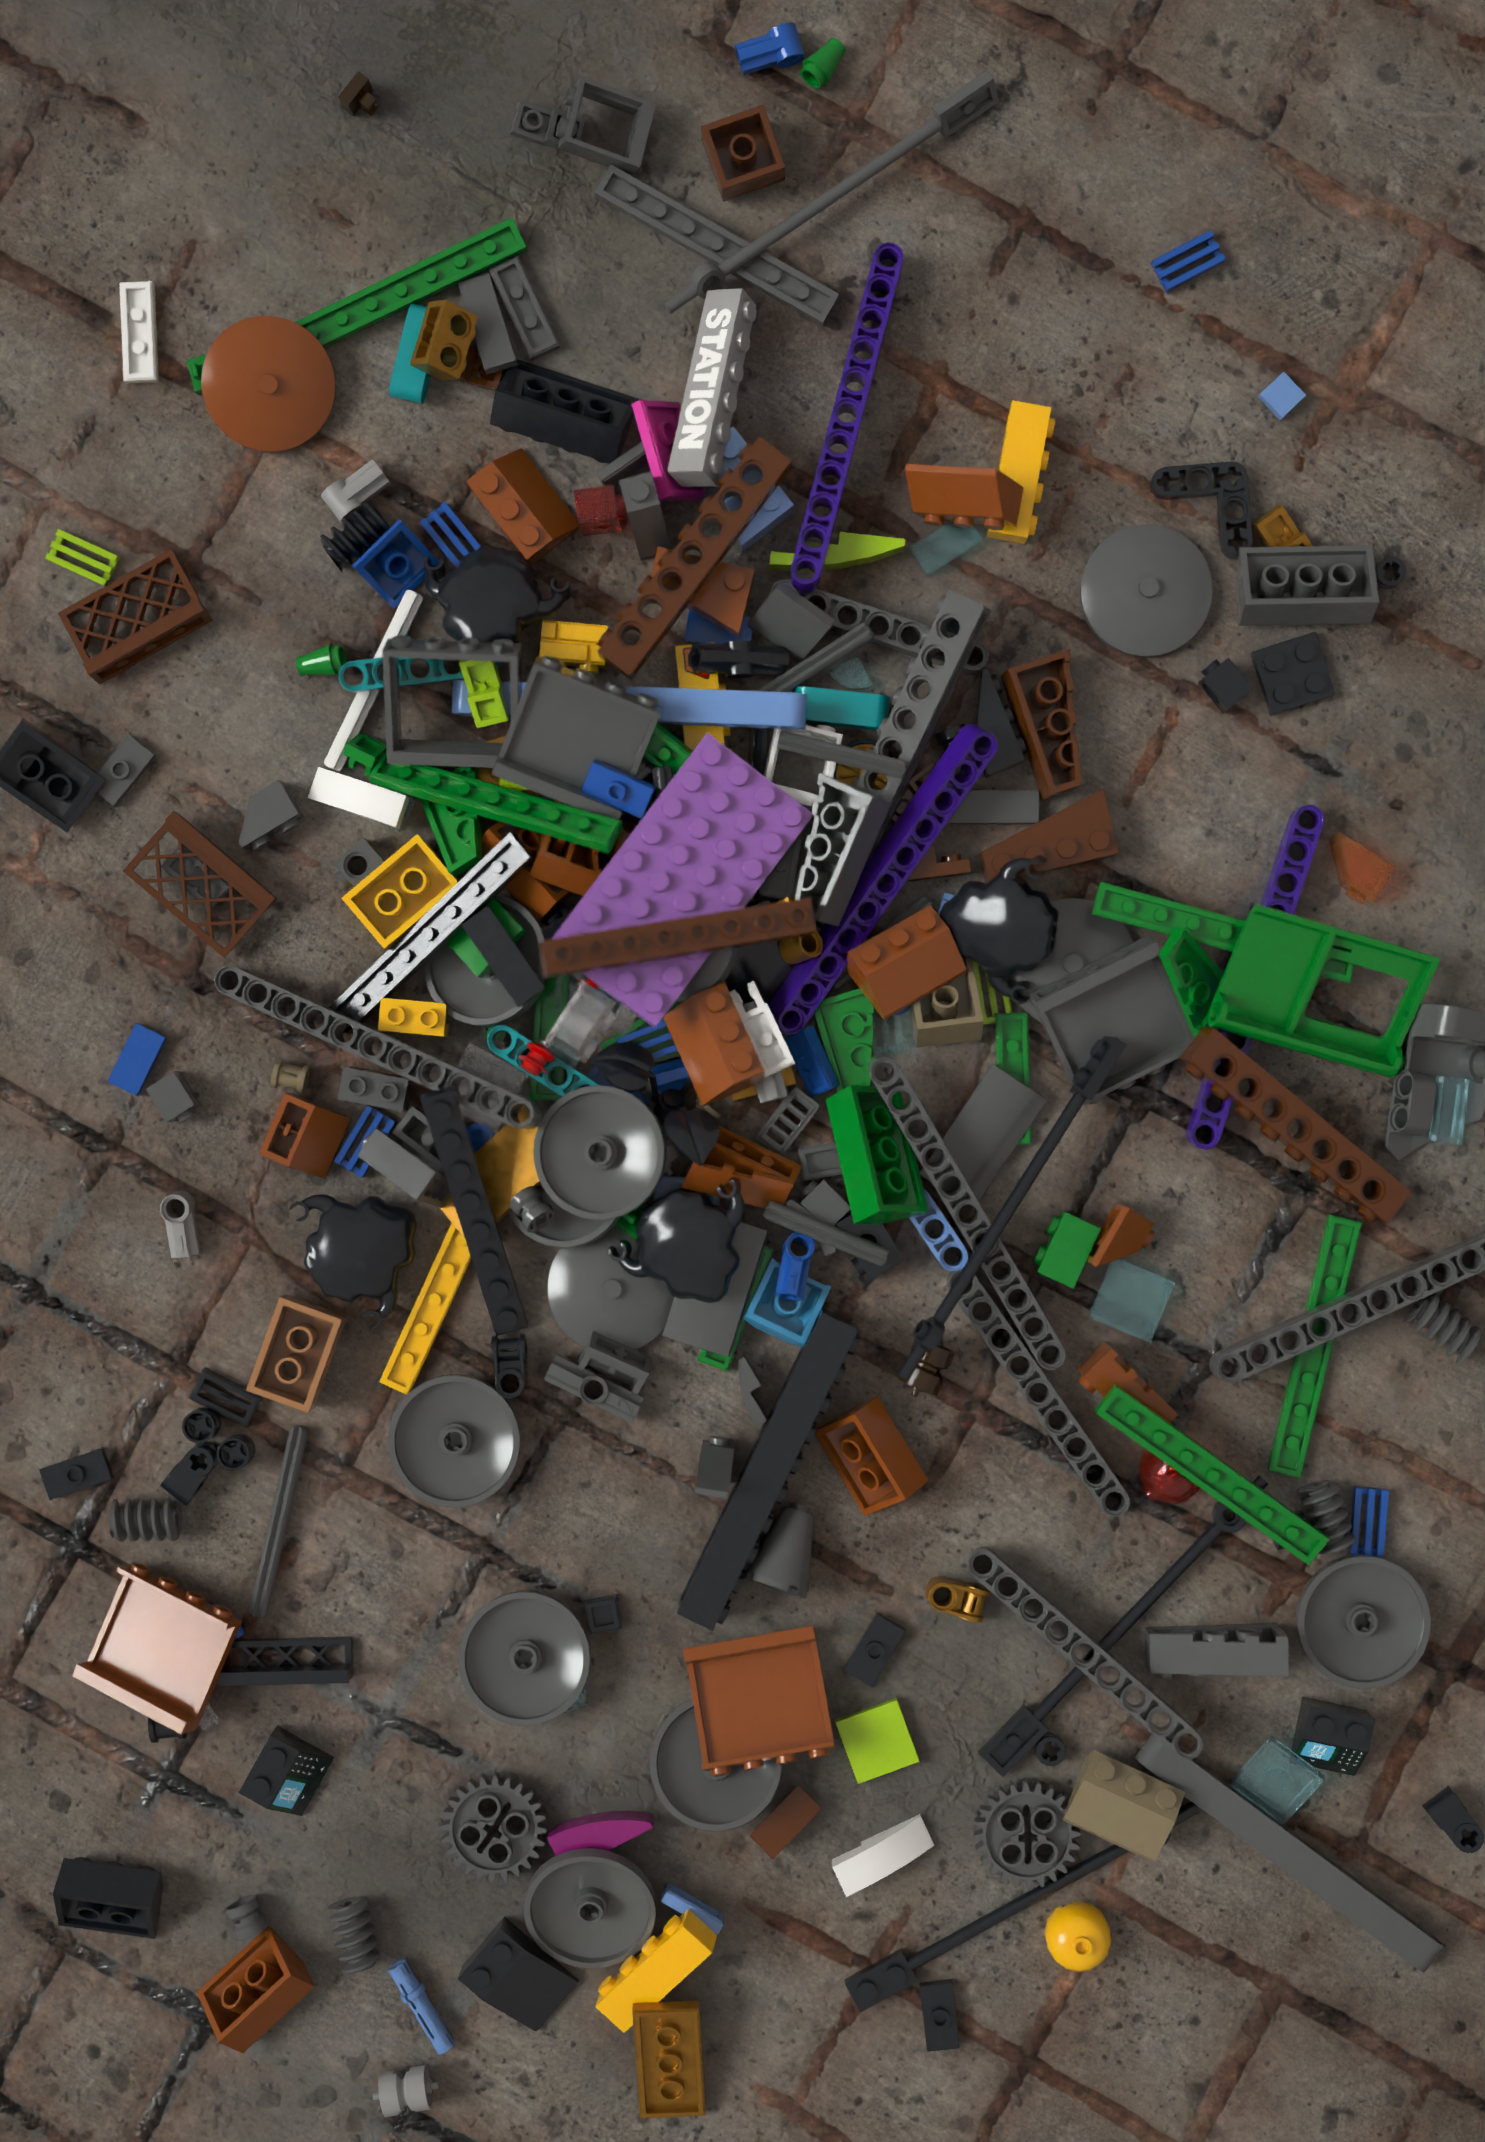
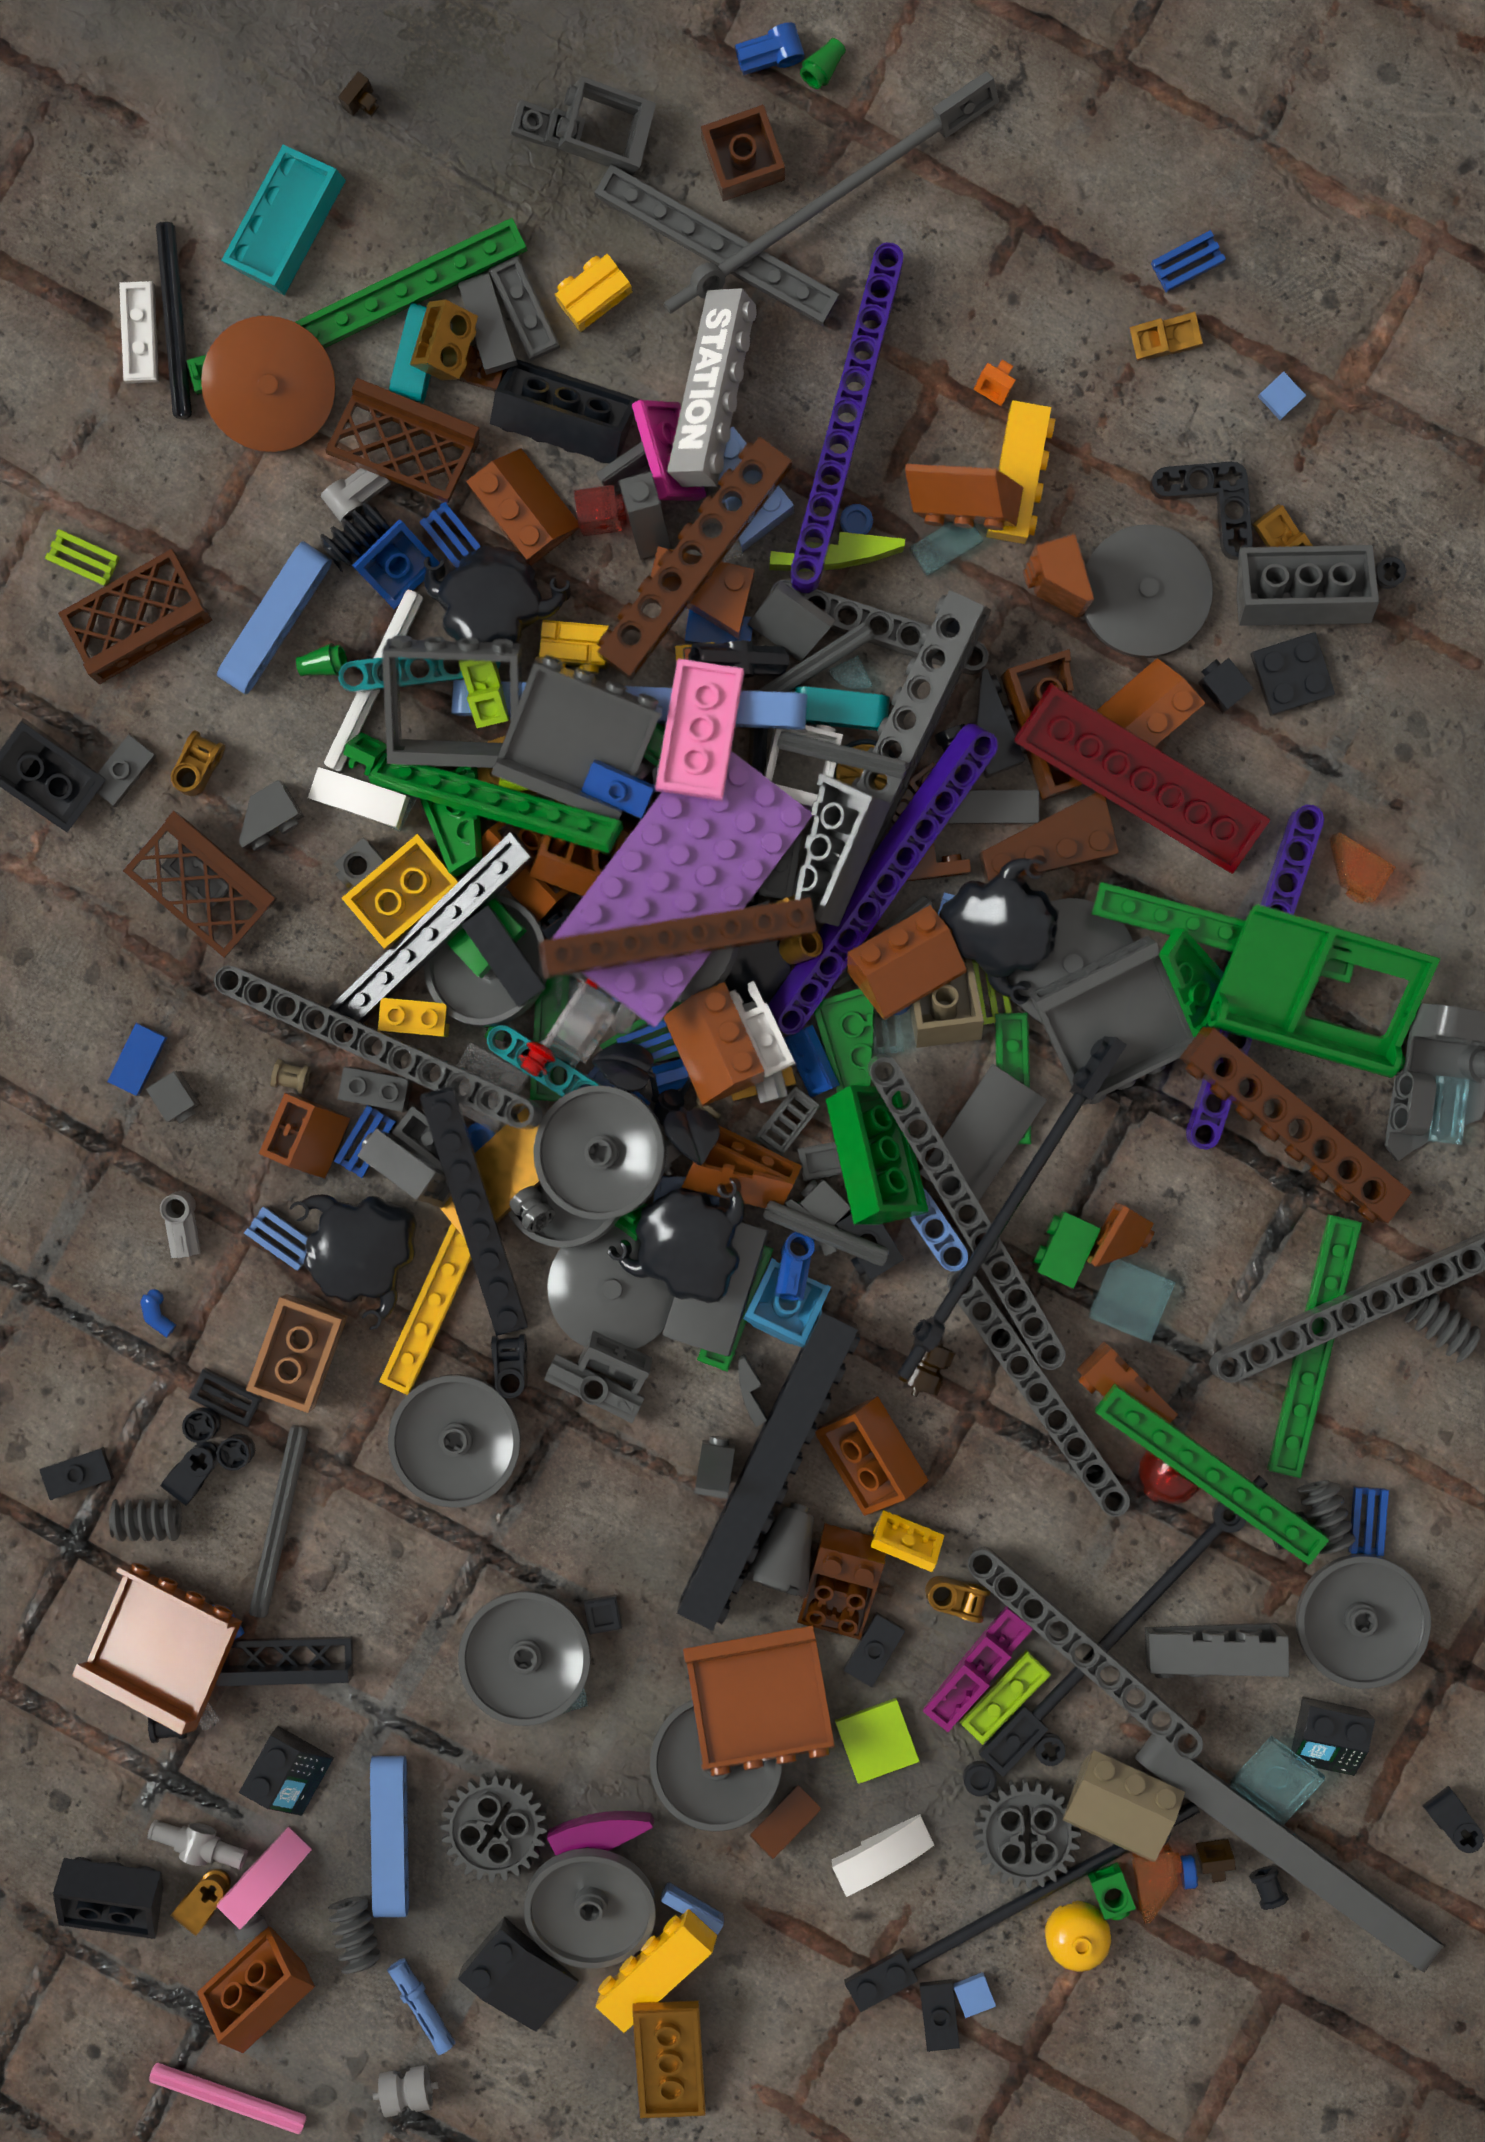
none -> blue arm [140,1289,177,1338]
none -> light grey pin [147,1819,248,1870]
none -> bright pink axle [149,2063,306,2134]
none -> black axle [156,222,192,419]
none -> pearl gold piece [170,1869,231,1936]
none -> pearl gold piece [171,730,225,797]
none -> bright pink slope [216,1826,312,1930]
none -> medium blue beam [217,541,332,694]
none -> teal slope [221,145,346,296]
none -> medium blue tile [244,1206,308,1271]
none -> reddish brown fence [326,378,480,503]
none -> medium blue beam [370,1756,409,1918]
none -> yellow brick [555,254,632,332]
none -> bright pink tile [656,659,744,801]
none -> reddish brown slope [797,1523,886,1640]
none -> blue tile [840,504,873,535]
none -> yellow bracket [871,1510,944,1572]
none -> magenta slope [923,1606,1033,1732]
none -> medium blue tile [953,1972,996,2018]
none -> lime tile [959,1649,1051,1745]
none -> black tile [963,1761,997,1797]
none -> orange tile [973,359,1016,406]
none -> dark red plate [1014,683,1271,874]
none -> dark orange slope [1023,534,1094,618]
none -> green brick [1088,1862,1136,1920]
none -> dark orange slope [1096,658,1205,746]
none -> pearl gold slope [1129,312,1204,361]
none -> clear orange slope [1130,1843,1182,1923]
none -> blue tile [1179,1854,1198,1890]
none -> dark brown tile [1196,1839,1236,1883]
none -> black bush [1249,1866,1289,1910]

